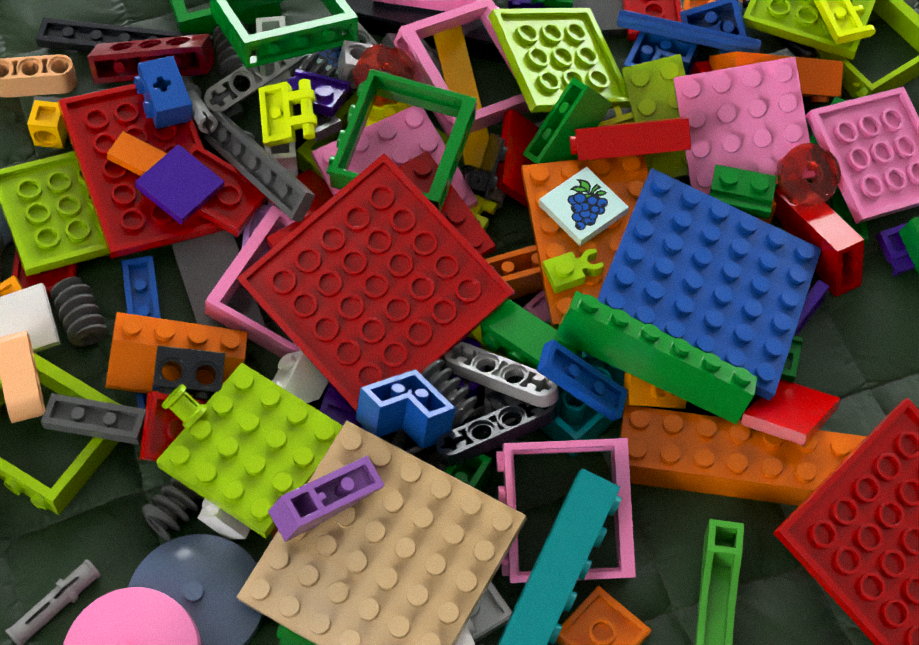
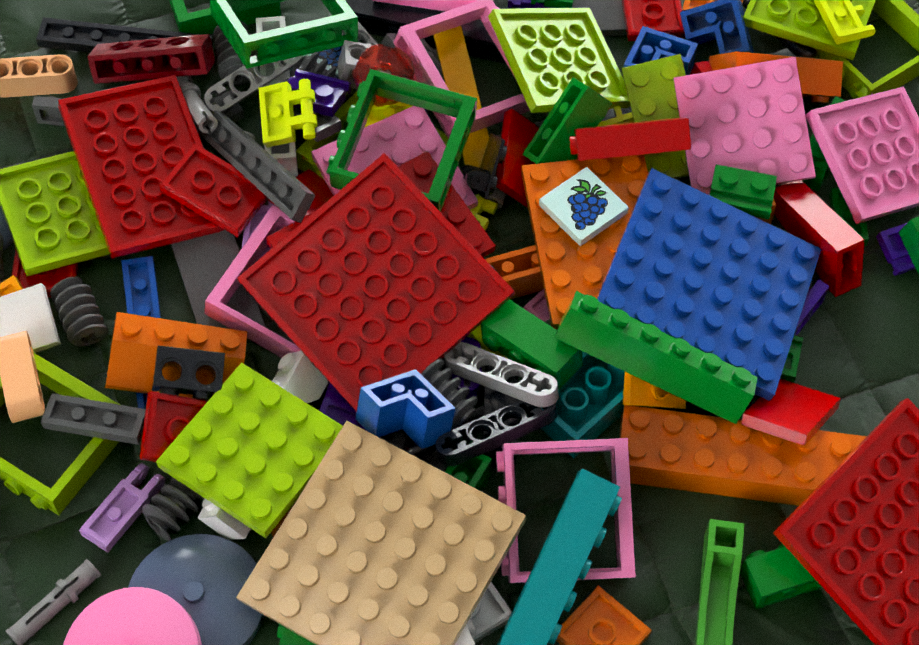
yellow brick [27,100,68,149] -> none
orange tile [107,131,167,176] -> none
blue brick [134,56,192,129] -> none
dark purple tile [135,144,225,225] -> none
lime bush [161,384,207,429] -> none
medium lavender slope [268,456,385,542] -> none
blue plate [537,339,628,422] -> none
lime plate [542,249,604,294] -> none
blue axle [617,9,761,53] -> none
clear red plate [777,143,841,207] -> none
none -> lavender hinge [79,463,166,553]
none -> green brick [740,543,822,609]

